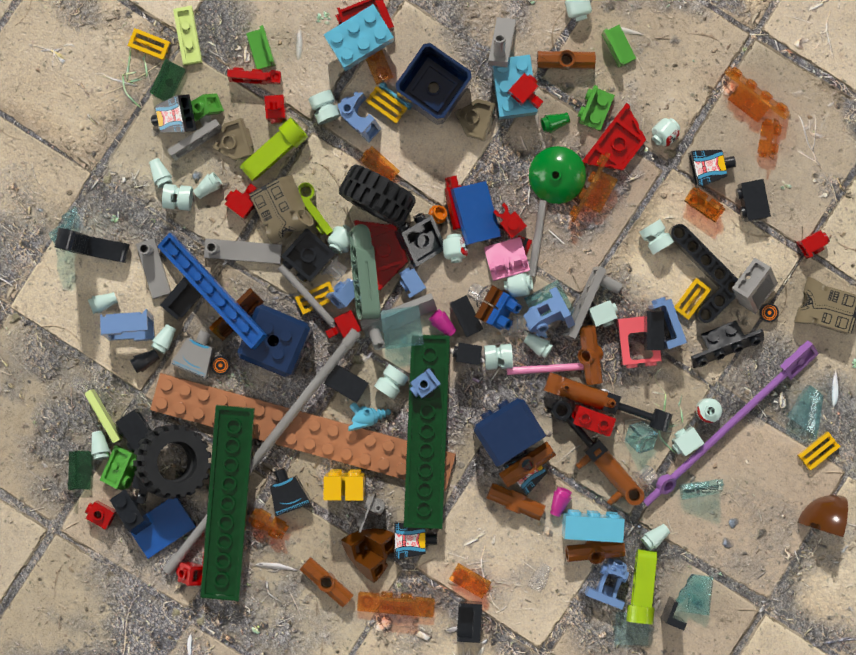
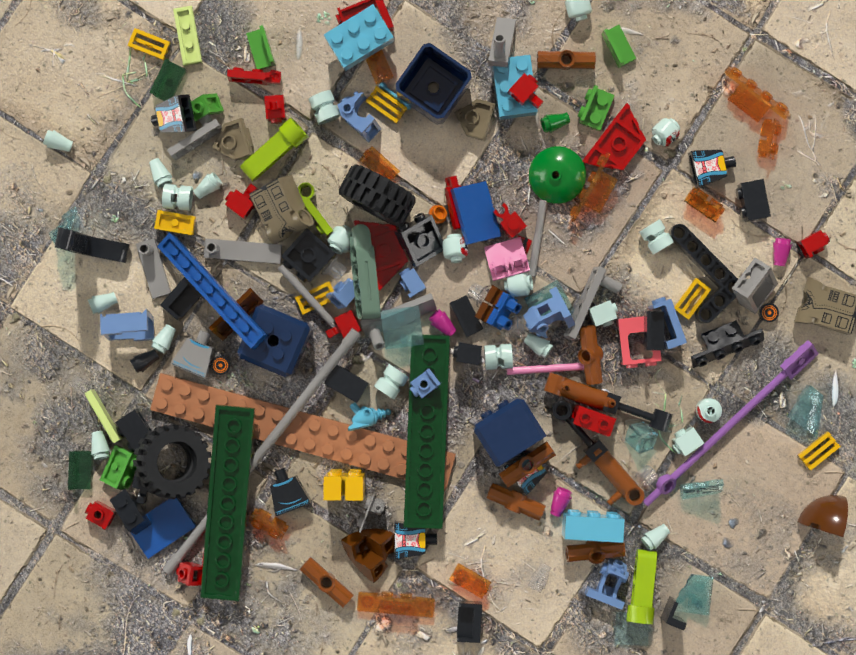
none -> light aqua cone [43,130,73,152]
none -> yellow plate [154,210,196,236]
none -> dark pink cone [773,238,792,266]

